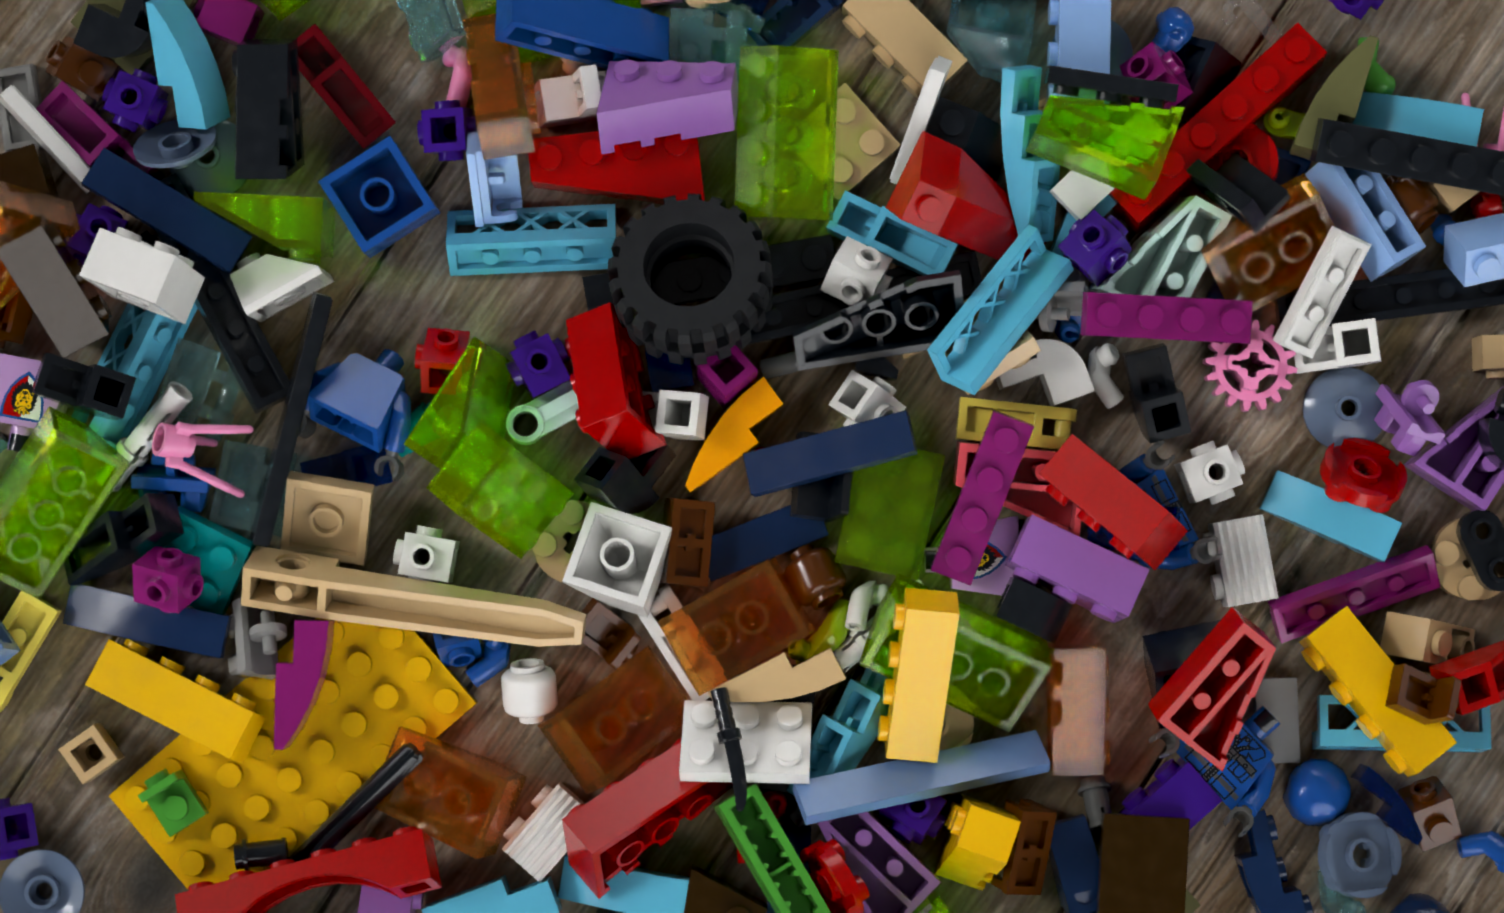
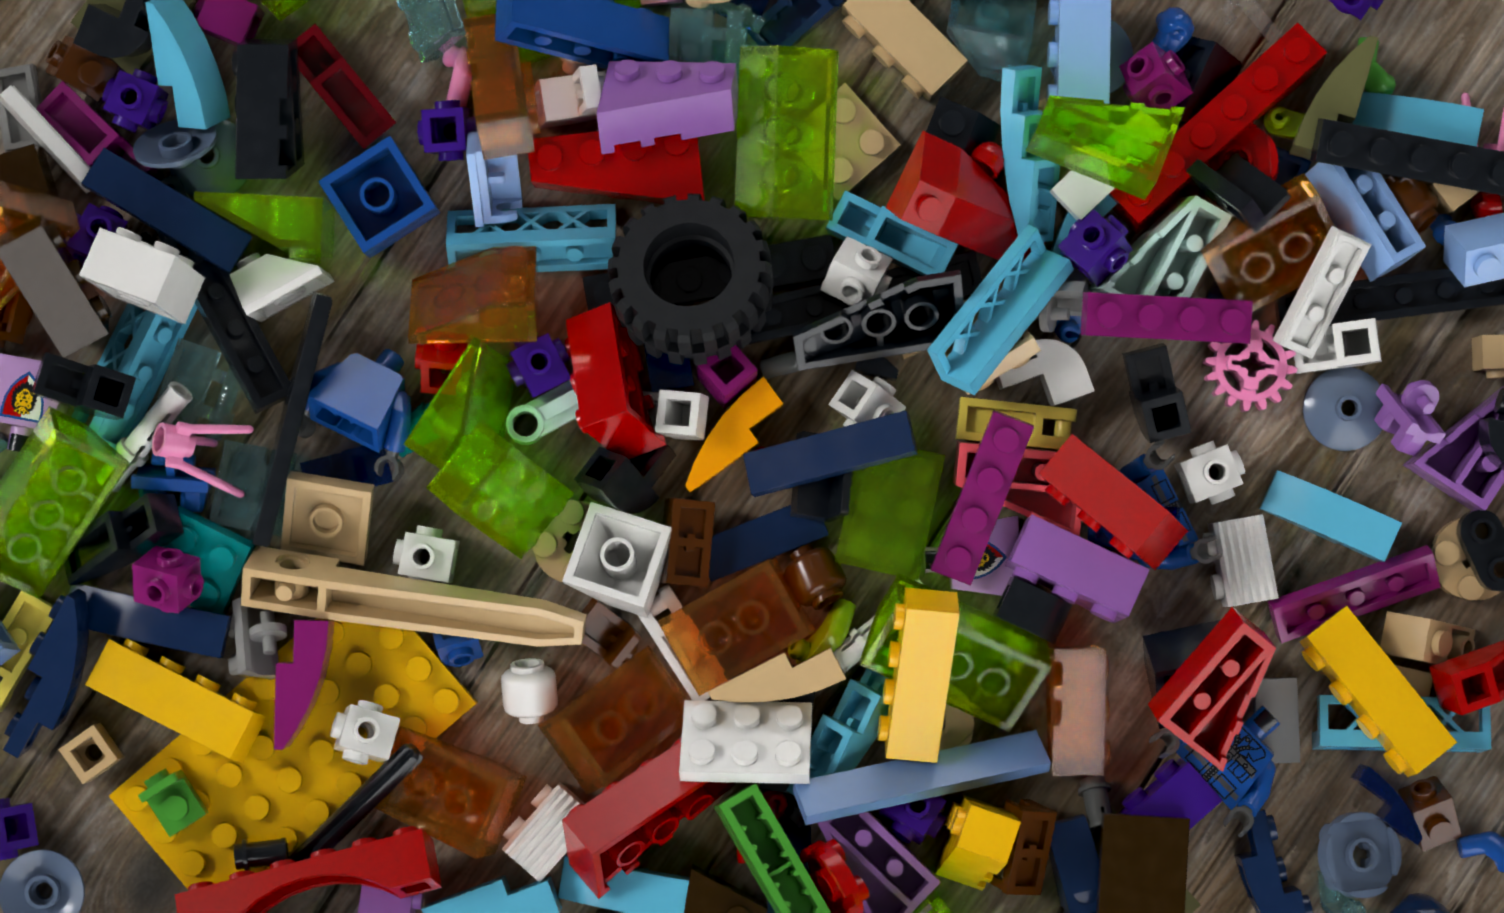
blue arm [466,640,511,688] -> none
black piece [710,687,747,812] -> none
white arm [845,581,890,632] -> none
white tile [889,56,952,185] -> none
black plate [1044,65,1179,110] -> none
white arm [1087,343,1124,409] -> none
blue hair [1283,759,1351,826] -> none
red plate [1320,438,1408,513] -> none
reddish brown bracket [1385,663,1461,725] -> none
none -> dark blue slope [3,588,89,758]
none -> white brick [330,700,401,765]
none -> clear orange slope [408,246,539,344]
none -> red hinge [970,142,1004,179]

